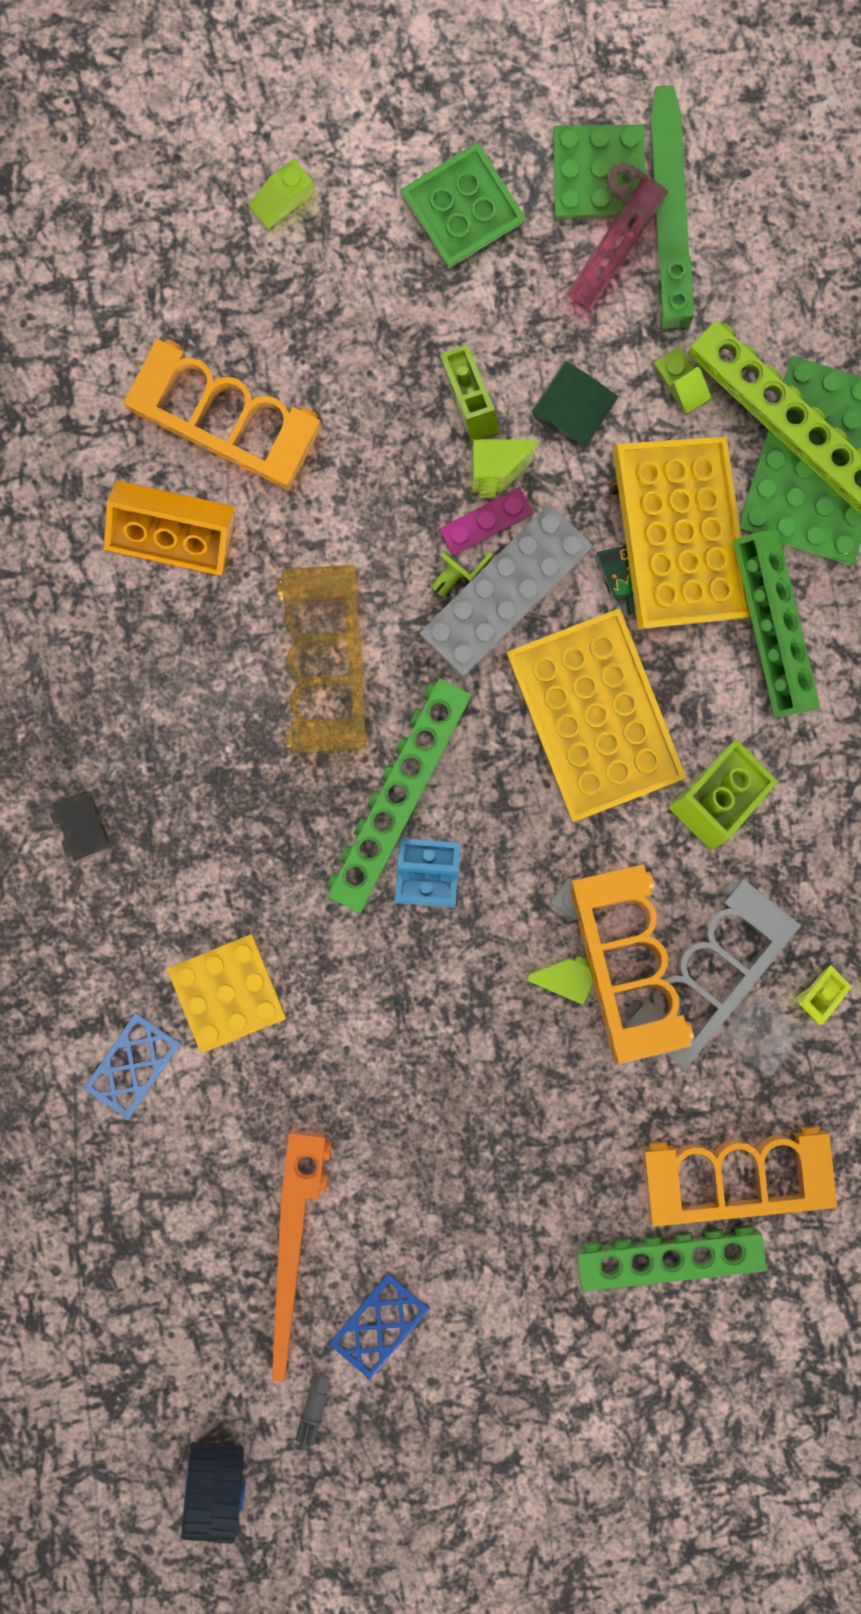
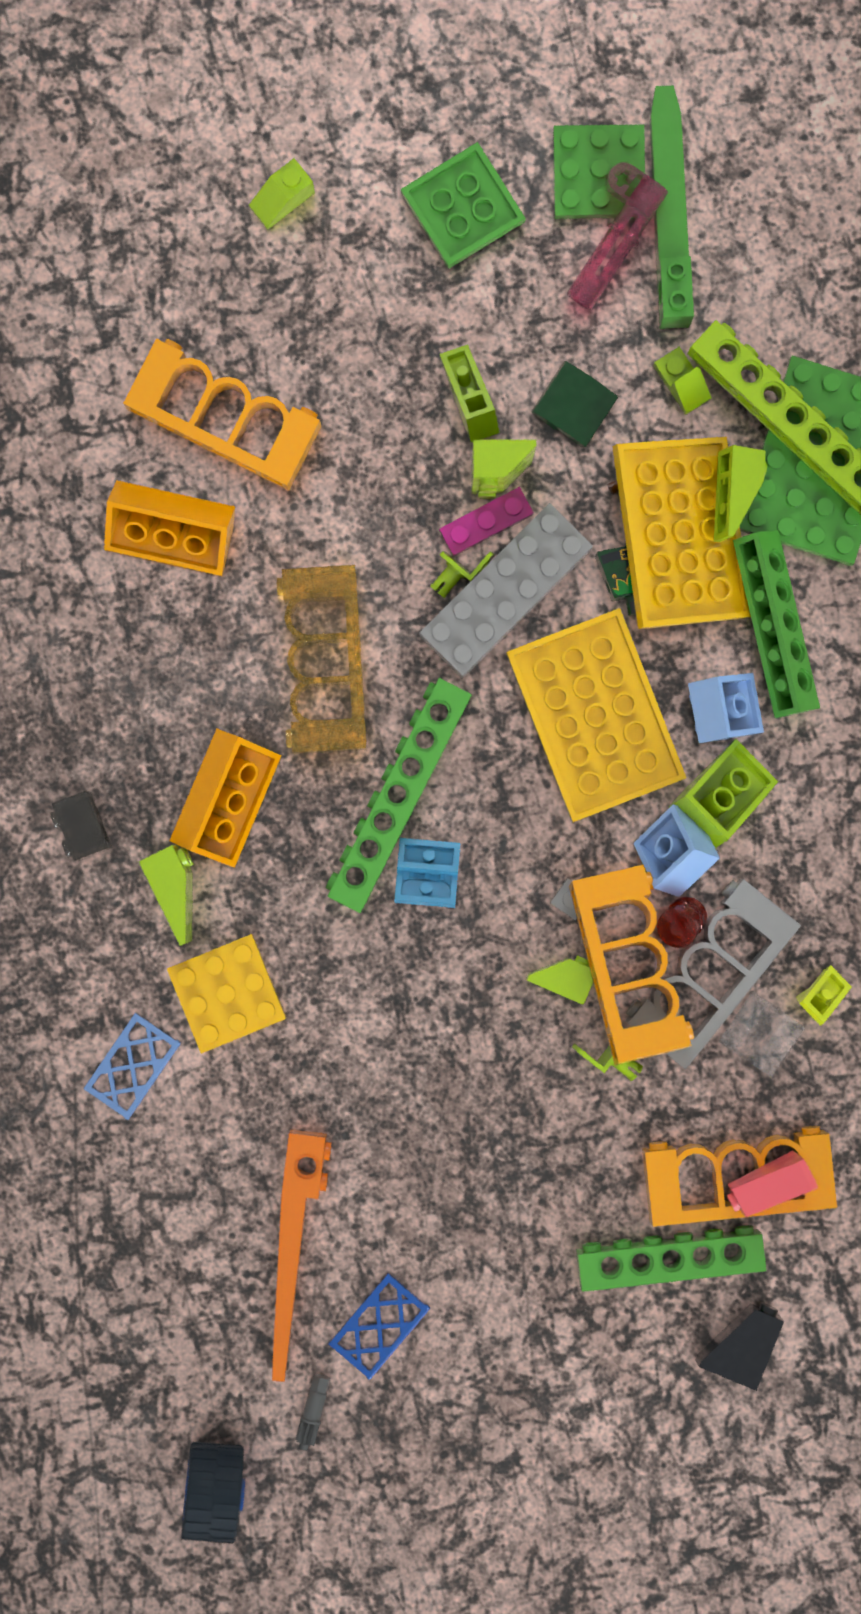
none -> lime slope [139,845,194,946]
none -> light orange slope [169,728,281,868]
none -> lime bracket [572,1043,643,1081]
none -> light blue slope [633,804,720,897]
none -> clear red wheel [657,897,707,948]
none -> light blue slope [688,673,764,744]
none -> black slope [695,1303,784,1391]
none -> lime slope [714,445,767,542]
none -> coral slope [727,1151,818,1217]

